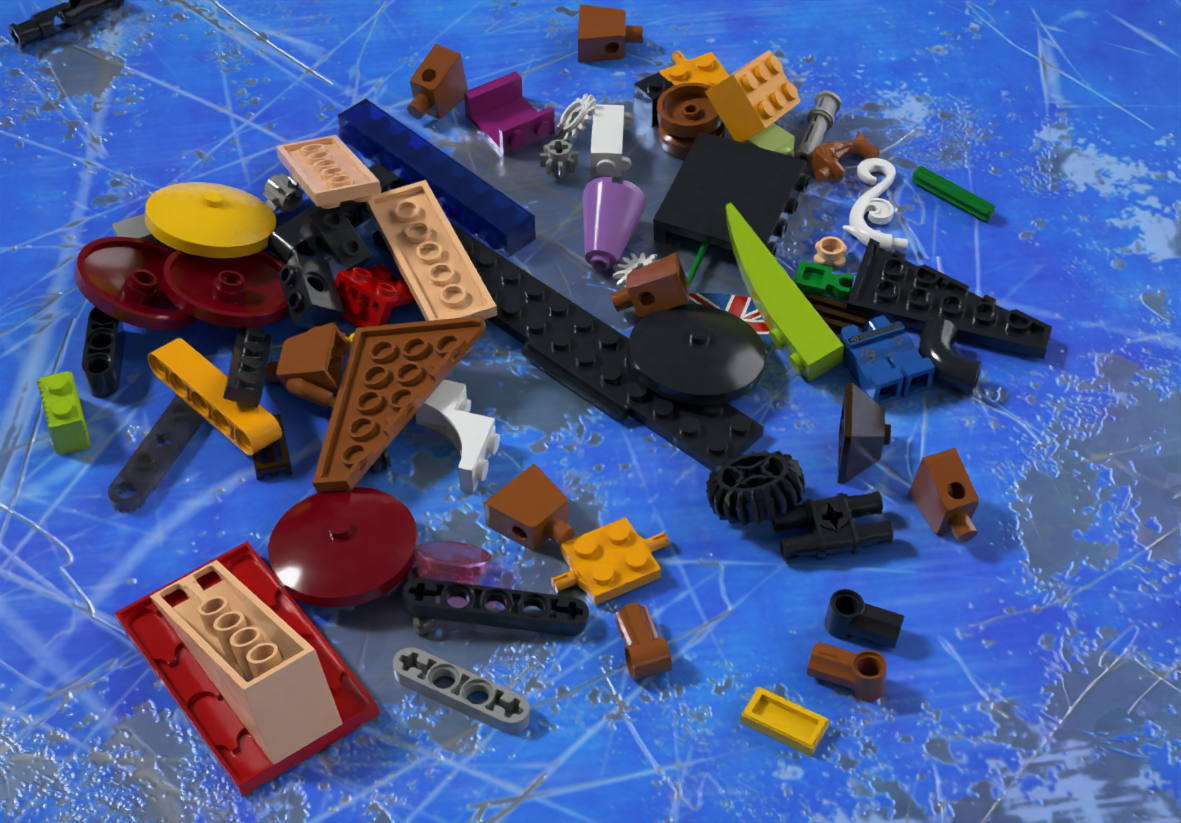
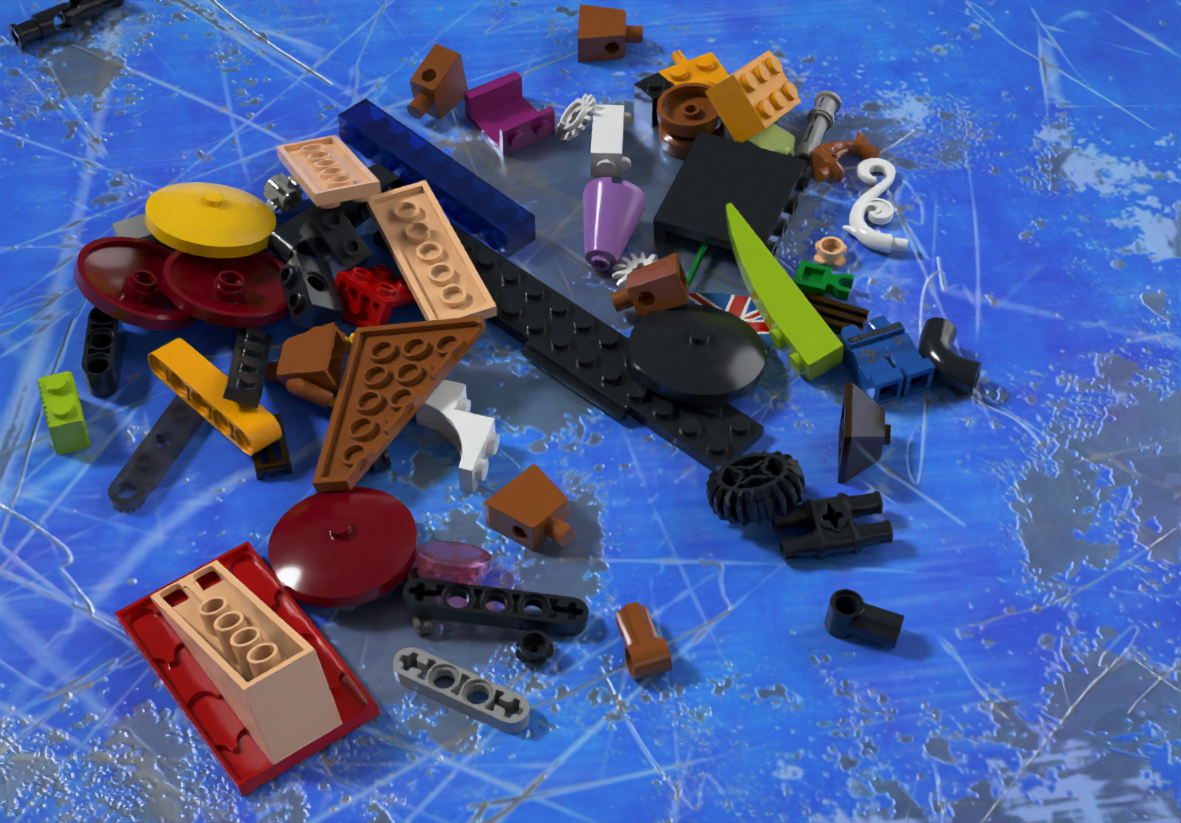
light grey gear [540,140,578,179] -> none
light orange plate [550,517,670,605] -> none
yellow tile [740,686,830,756] -> none
dark orange piece [807,642,887,701] -> none
black wing [846,238,1052,359] -> none
dark orange torso [909,448,979,543] -> none
green axle [912,166,996,221] -> none
none -> black plate [516,630,554,667]

